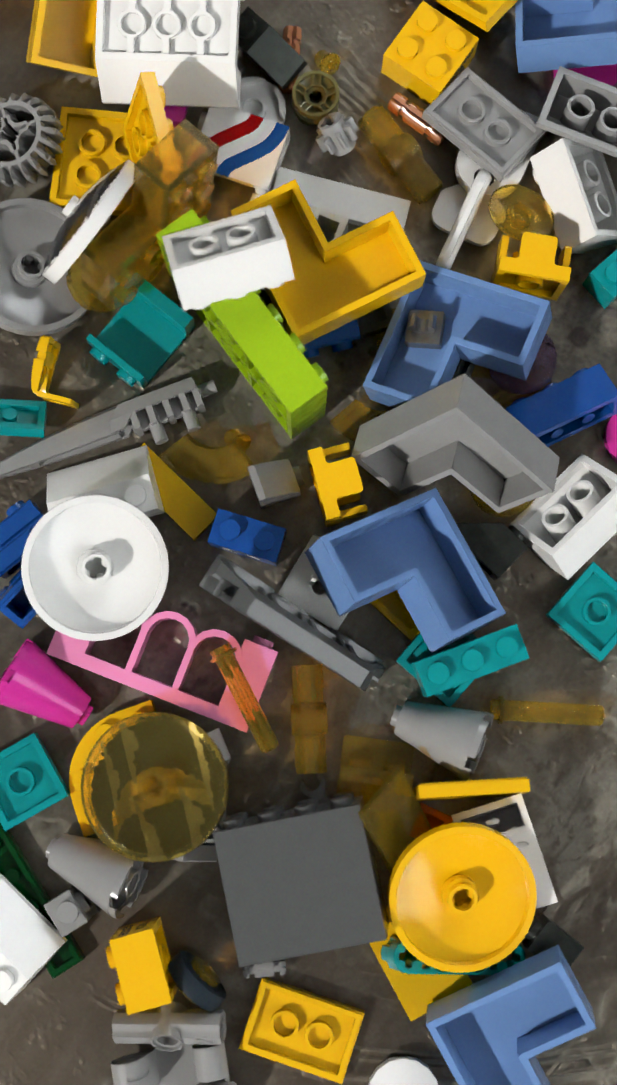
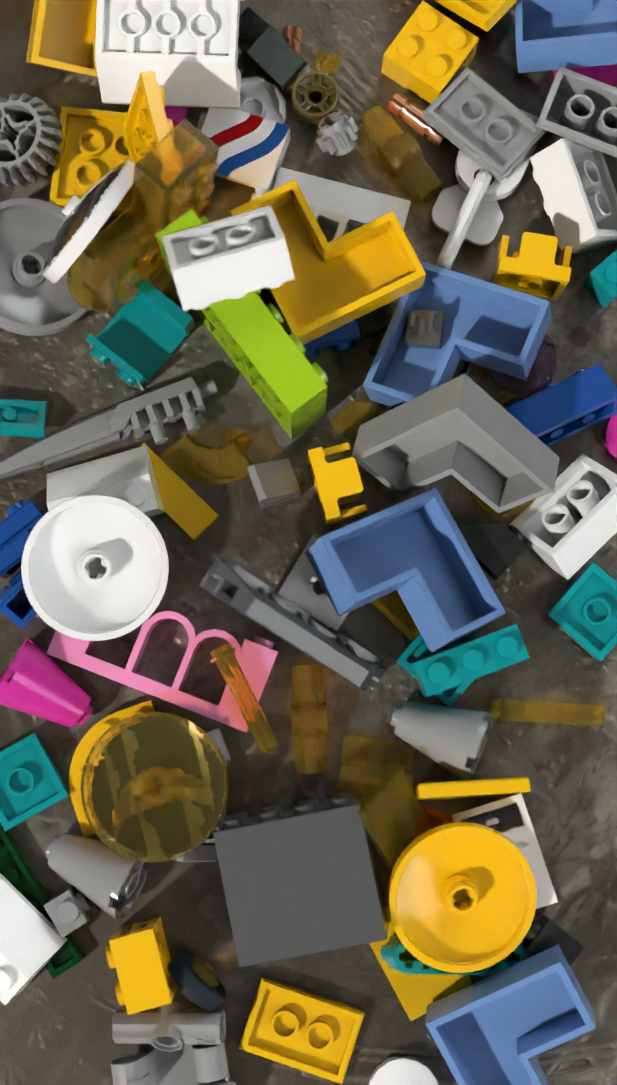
yellow piece [31,335,79,409] -> none
blue brick [207,508,287,566] -> none
light grey piece [242,959,286,978] -> none
clear yellow dish [488,184,554,241] -> none

